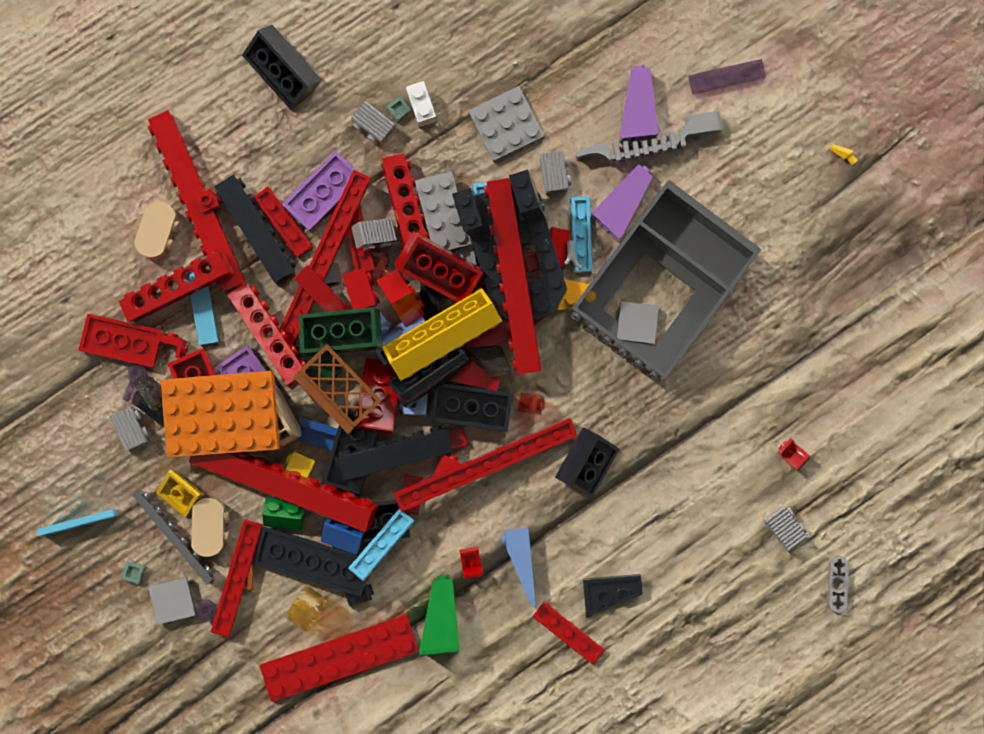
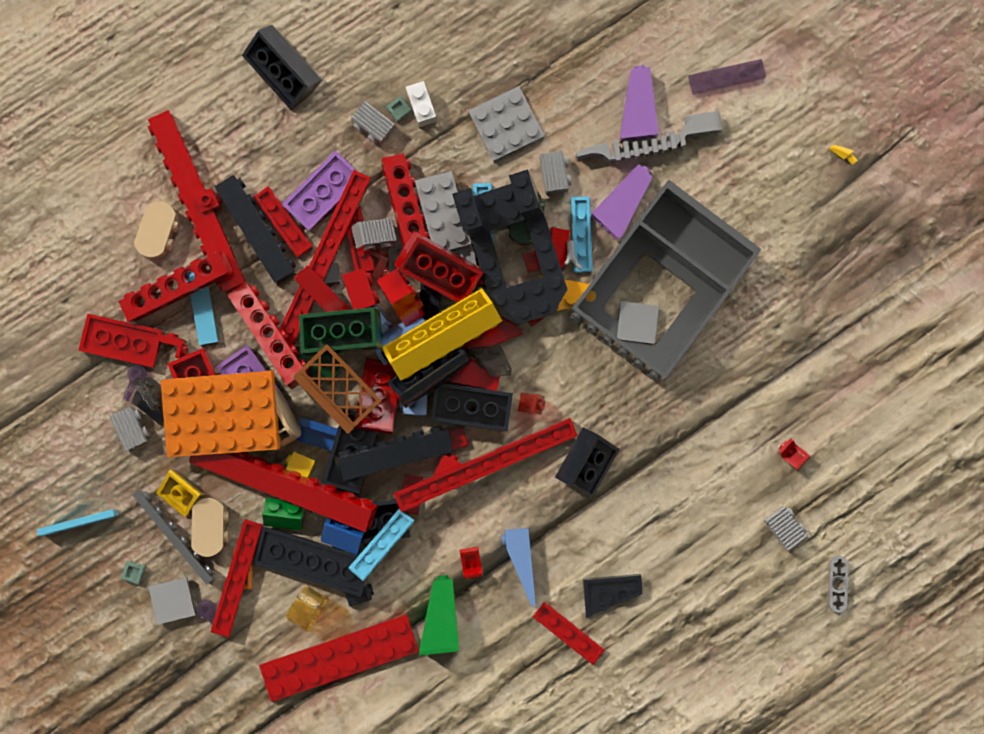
red brick [484,178,542,375] -> none

